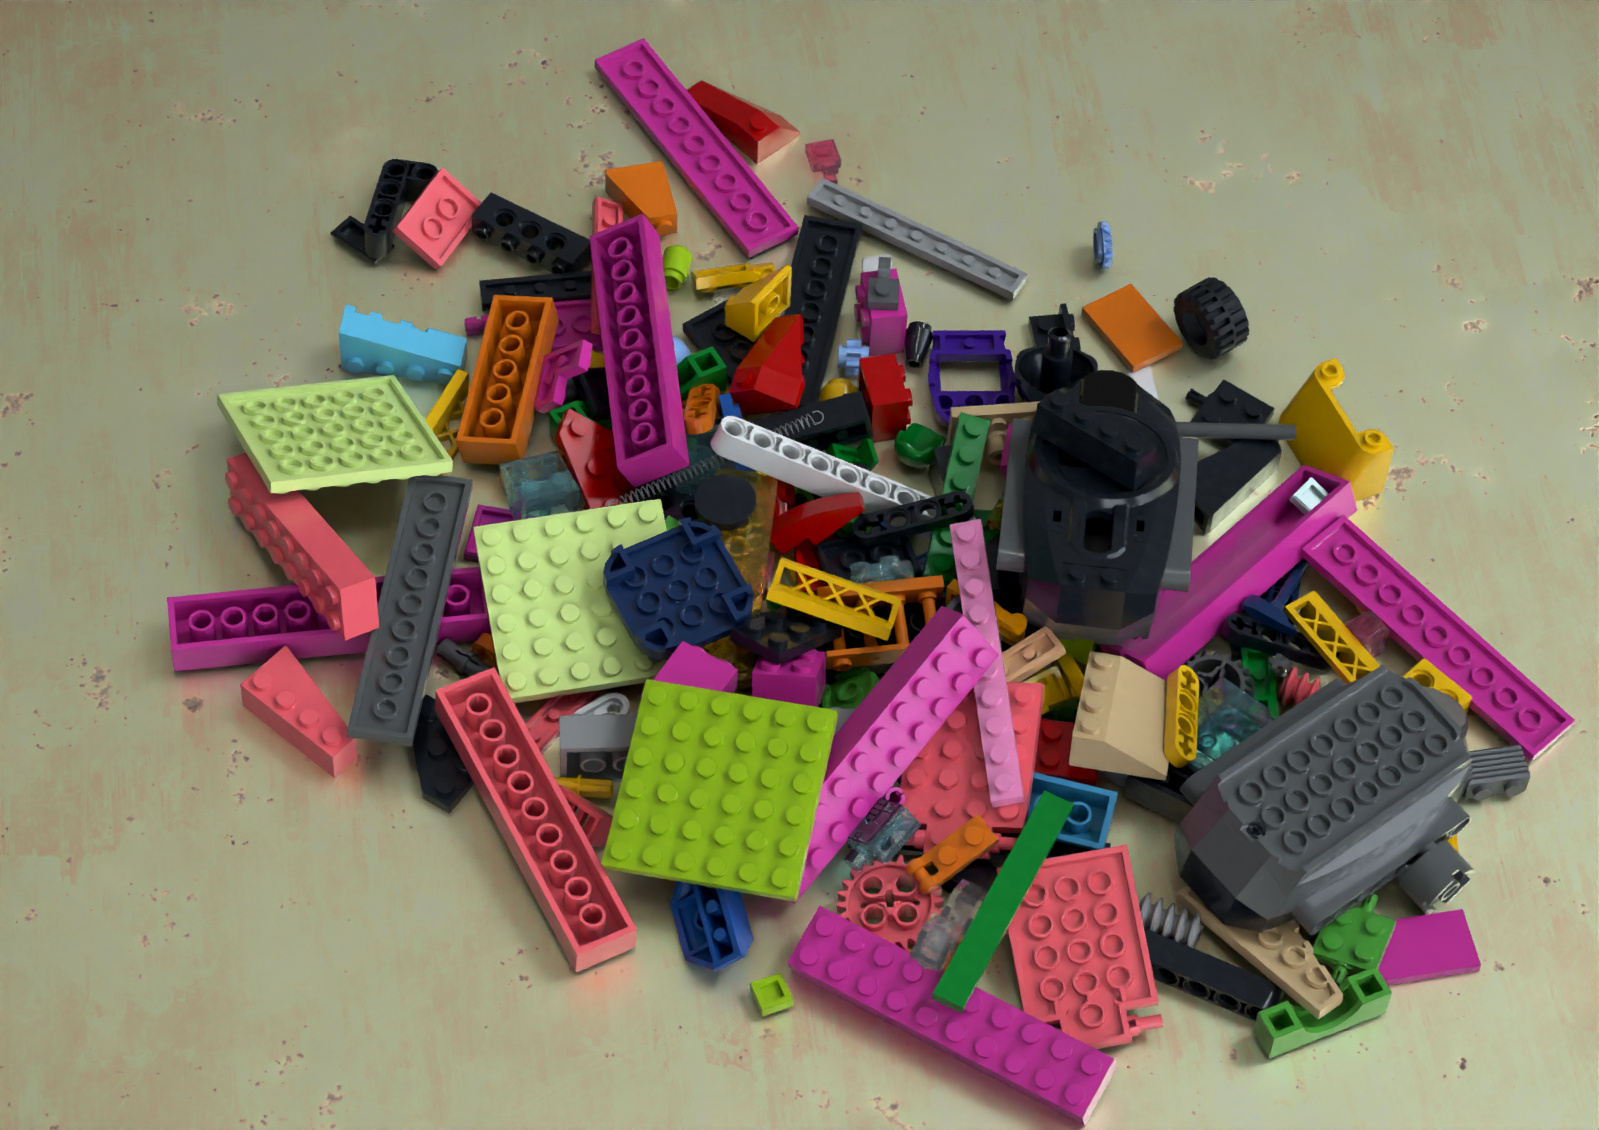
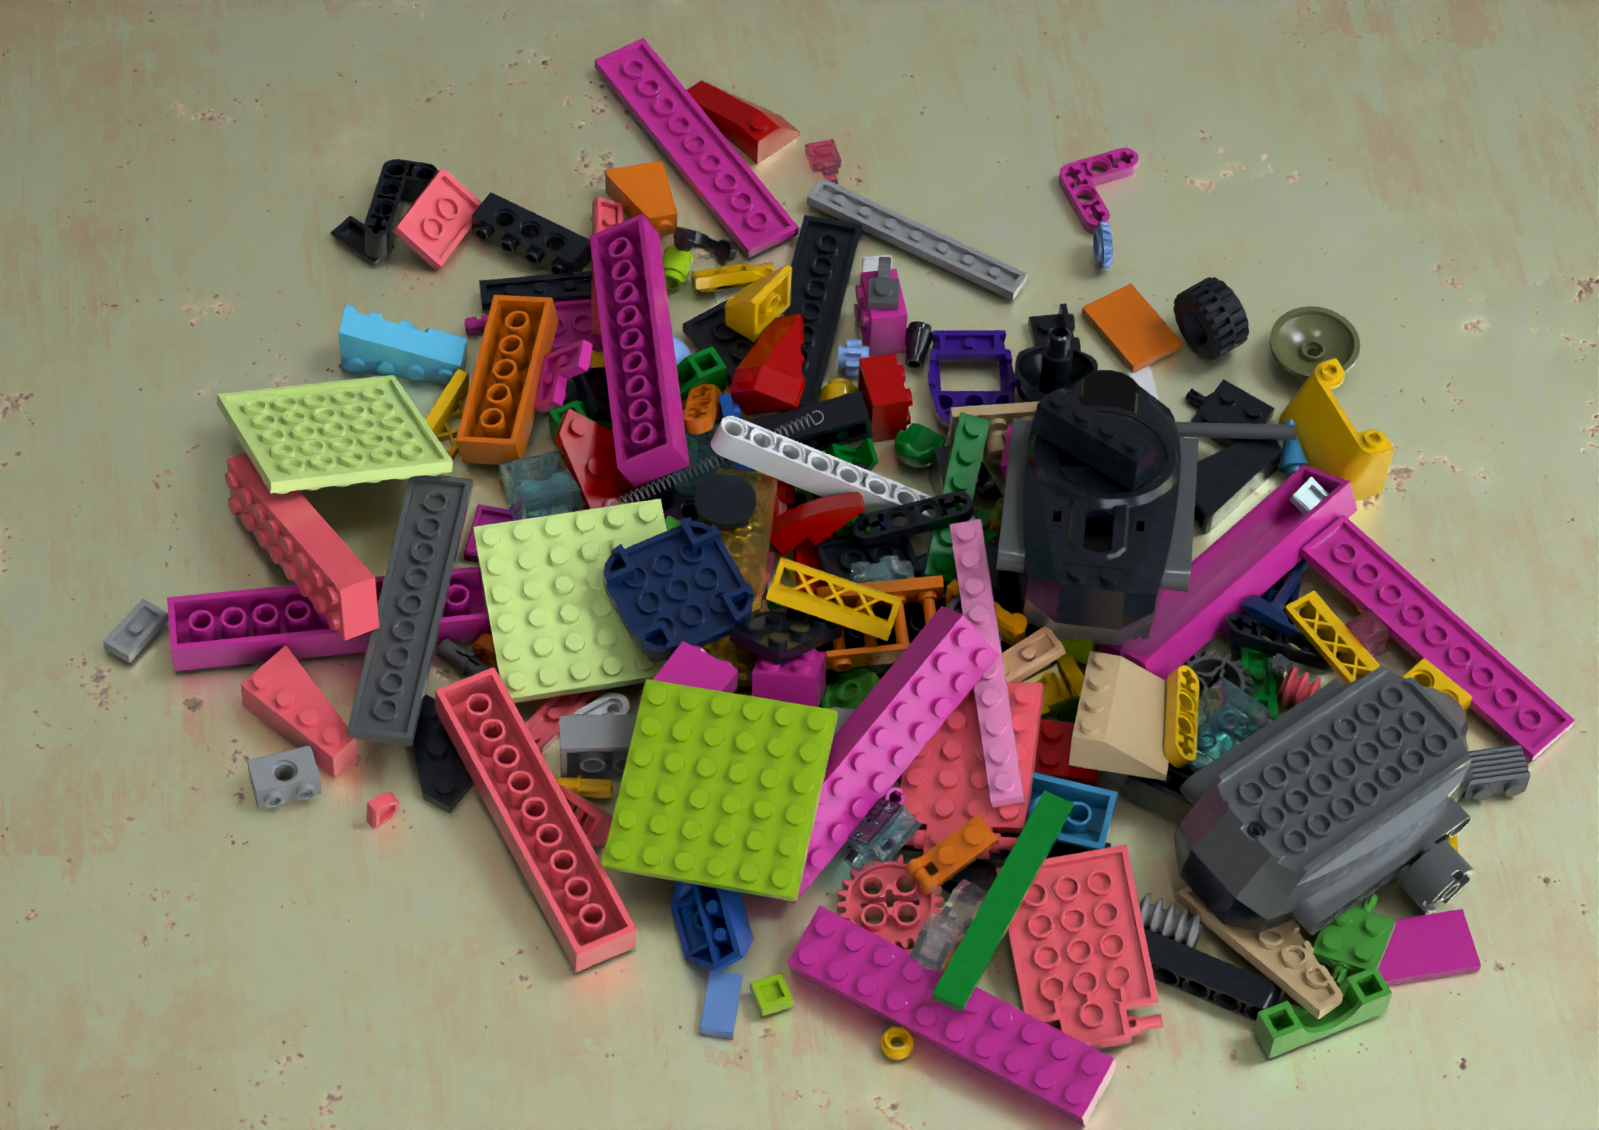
none -> light grey plate [103,599,169,663]
none -> light grey brick [247,745,322,809]
none -> coral tile [366,792,400,828]
none -> black piece [673,227,737,262]
none -> medium blue tile [700,970,743,1039]
none -> yellow plate [880,1027,914,1060]
none -> black plate [975,460,1002,503]
none -> dark pink beam [1058,148,1139,234]
none -> olive dish [1269,306,1360,380]
none -> dark azure cone [1279,420,1310,477]

